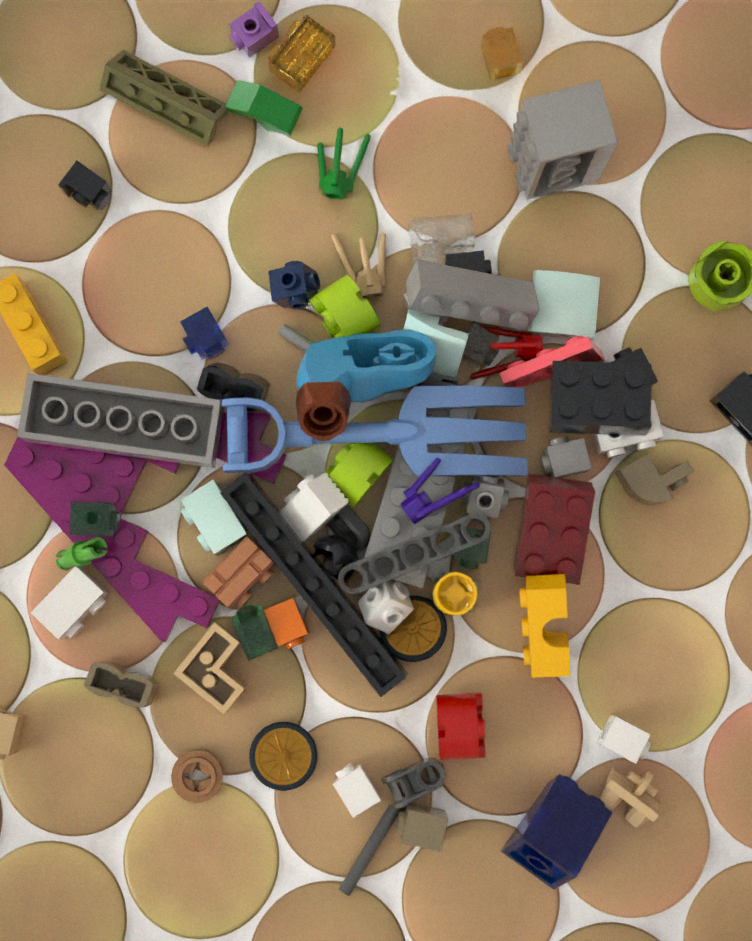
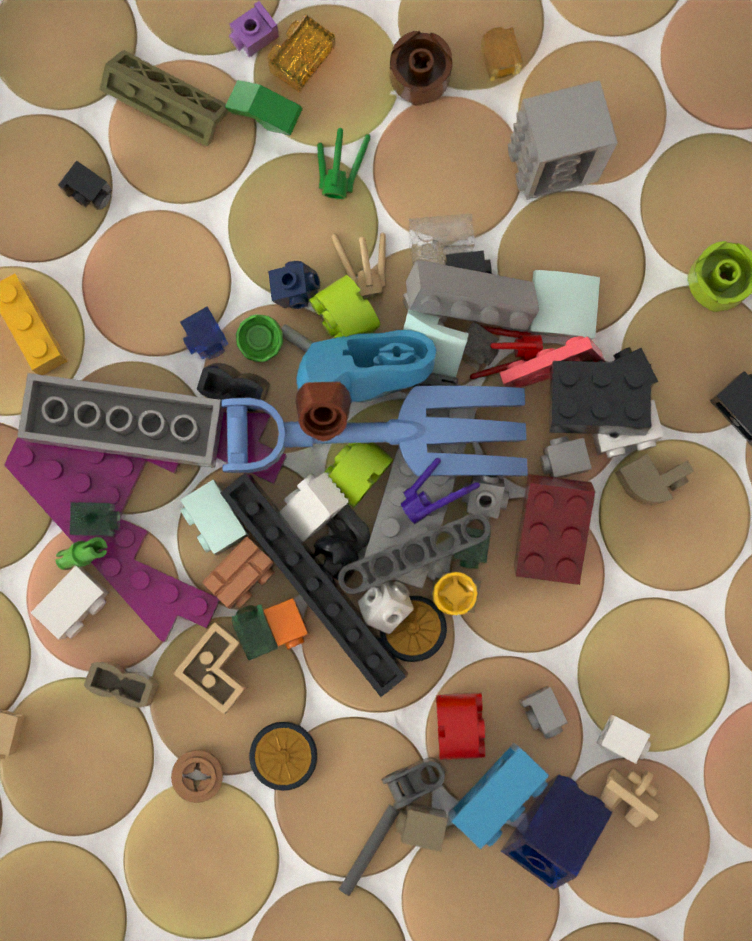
white brick [333,763,381,818] -> none
yellow arch [520,574,571,678] -> none
none -> bright green hair [236,314,283,362]
none -> reddish brown brick [390,31,452,106]
none -> dark azure brick [448,743,549,849]
none -> light grey brick [519,686,568,739]

